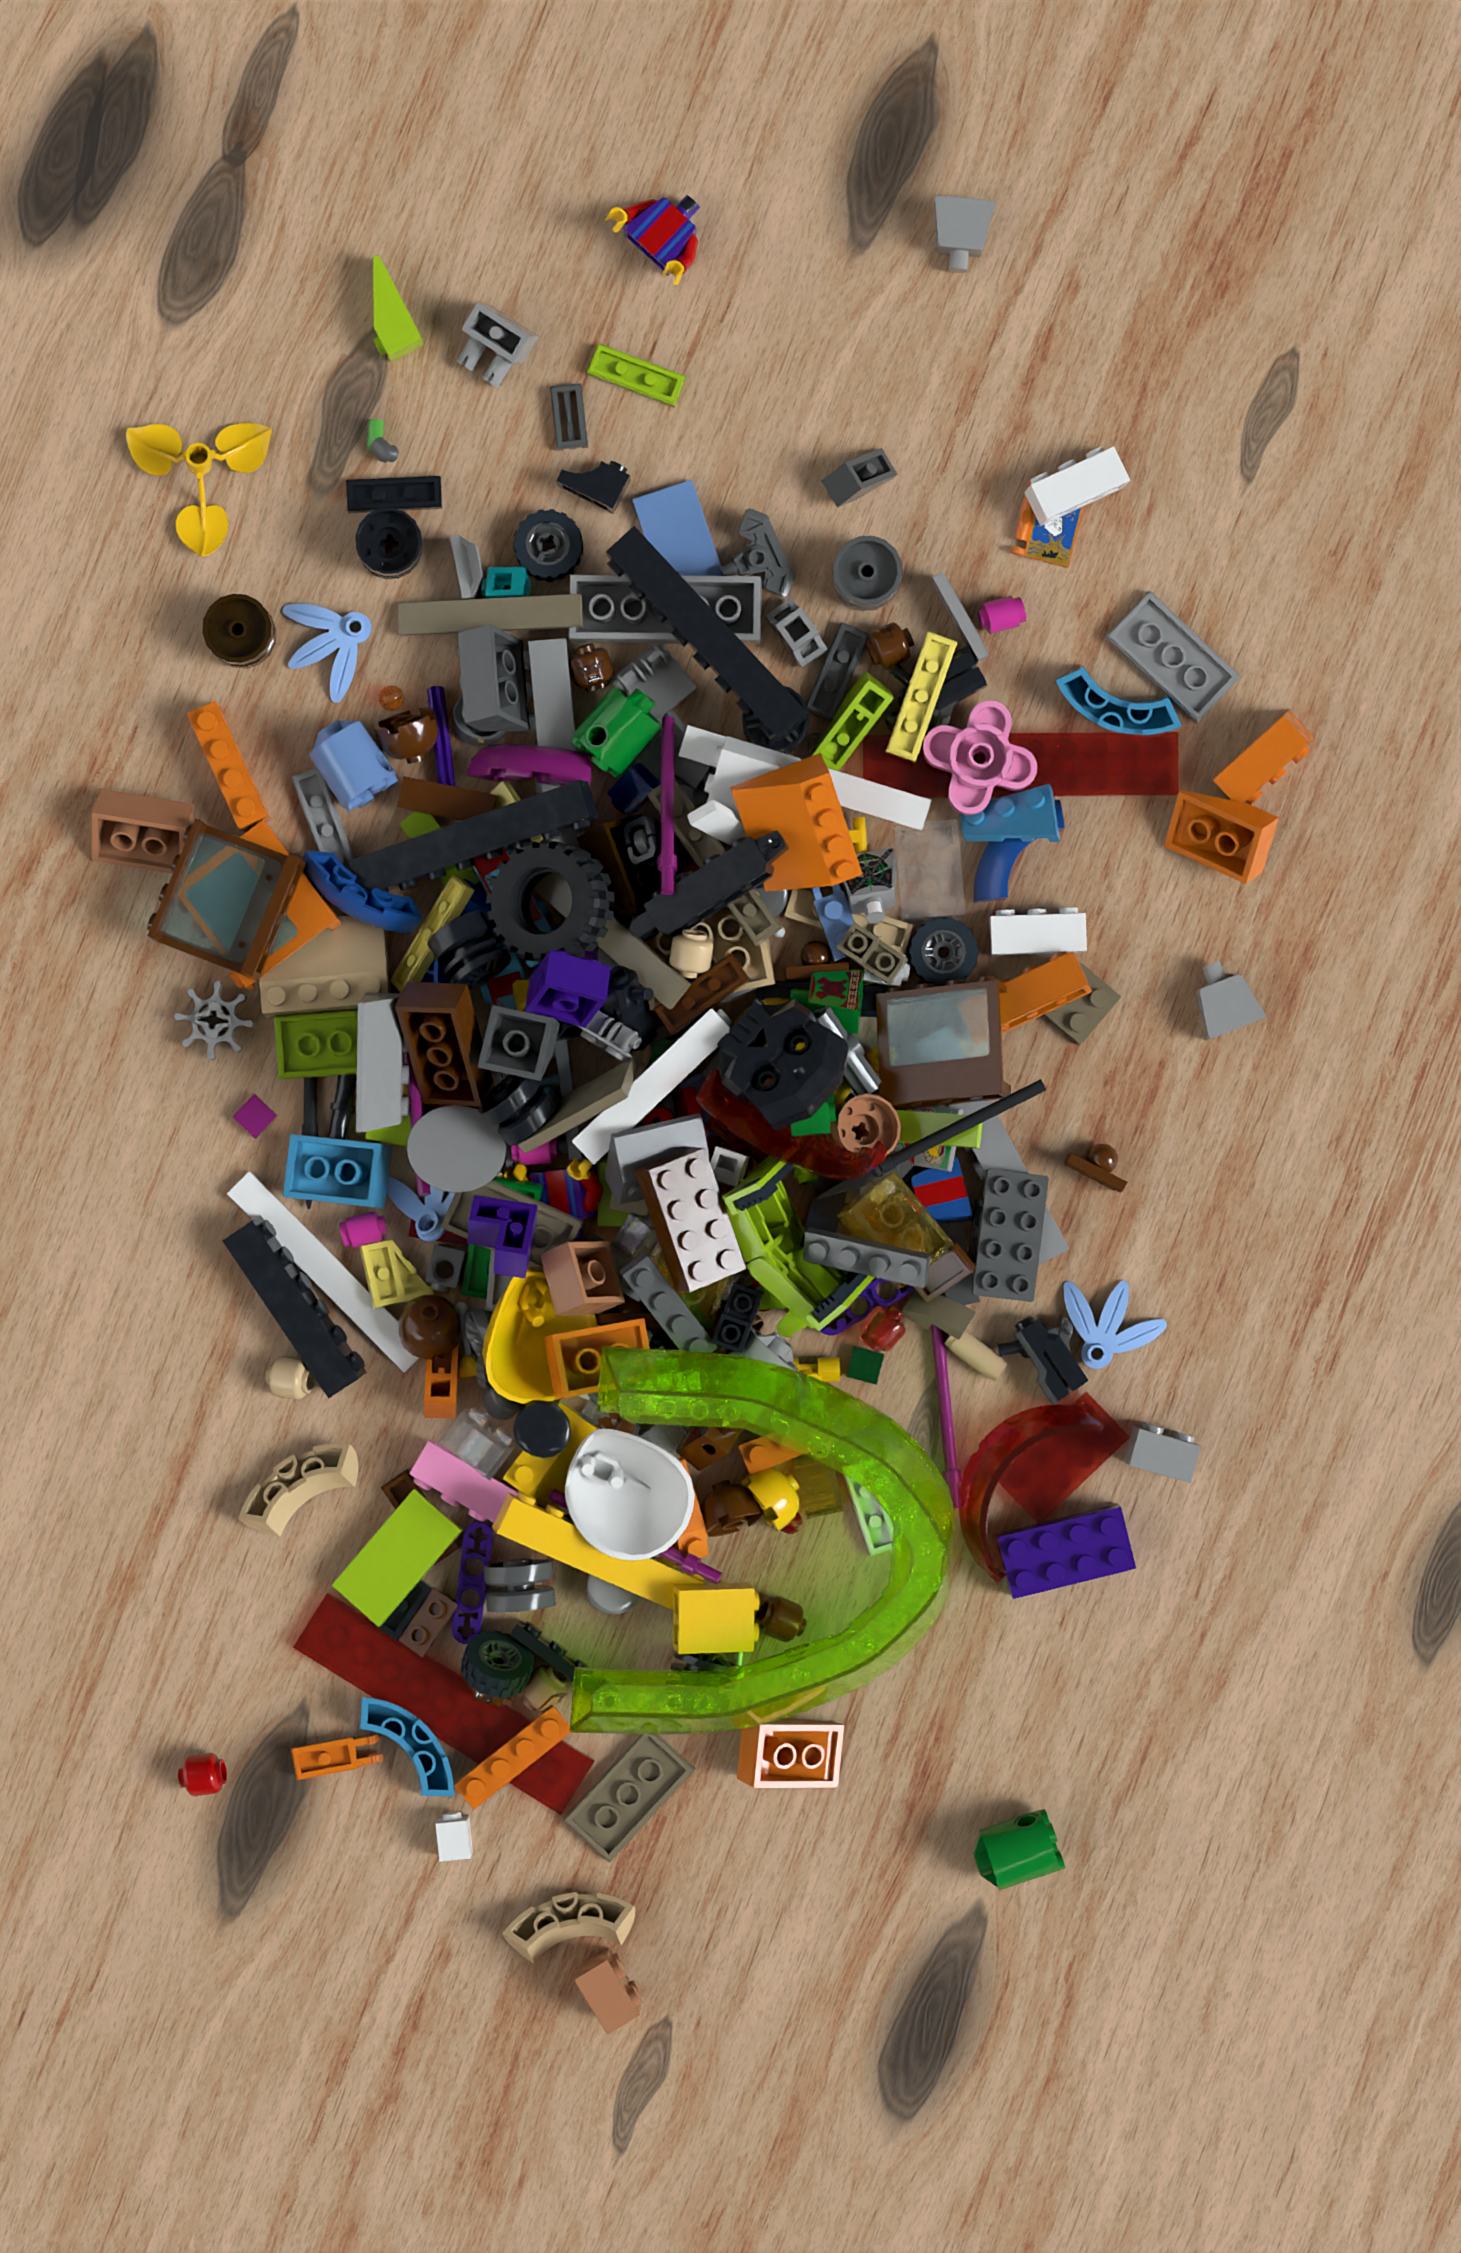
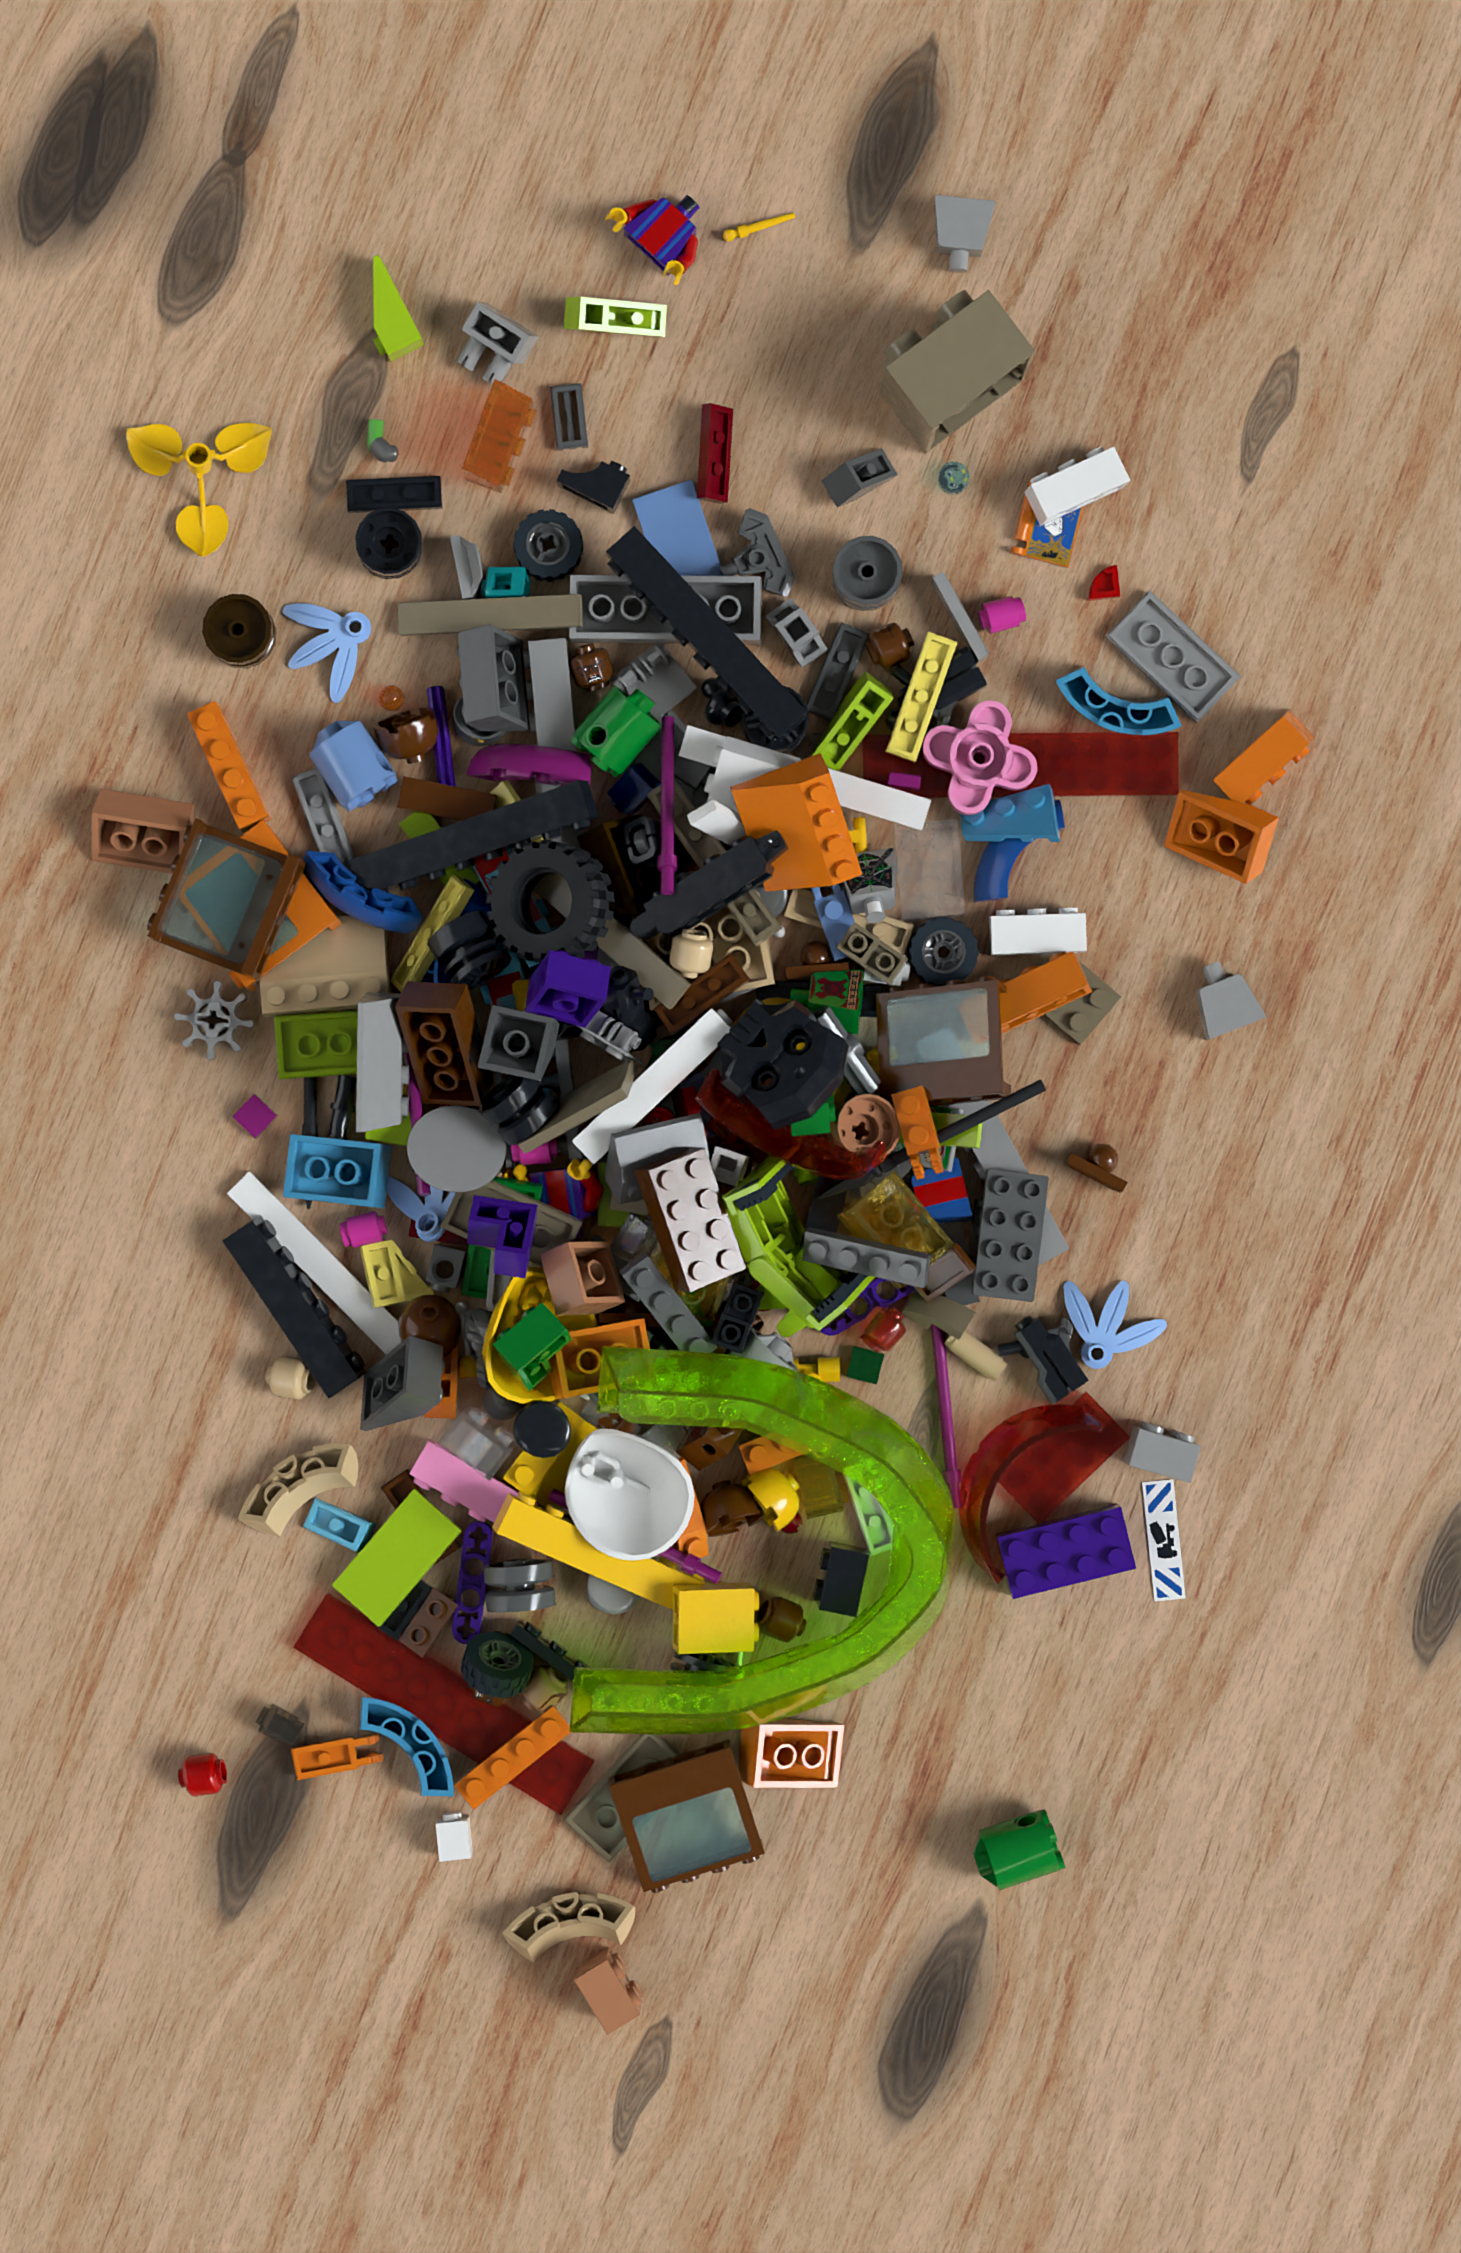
lime tile [587,343,686,408] -> none
none -> clear smoke brick [255,1703,304,1746]
none -> medium azure slope [303,1498,376,1552]
none -> dark grey slope [360,1336,445,1431]
none -> clear orange slope [462,379,537,493]
none -> green brick [493,1302,572,1391]
none -> lime slope [564,297,667,337]
none -> panel [609,1739,765,1893]
none -> dark red plate [697,403,734,504]
none -> black animal [701,678,743,727]
none -> yellow piece [723,212,795,242]
none -> black brick [813,1541,869,1617]
none -> dark tan brick [880,290,1036,453]
none -> magenta tile [887,772,921,791]
none -> orange hinge [892,1086,944,1180]
none -> clear light blue tile [938,462,970,495]
none -> red tile [1088,565,1121,601]
none -> white sticker [1142,1479,1186,1602]

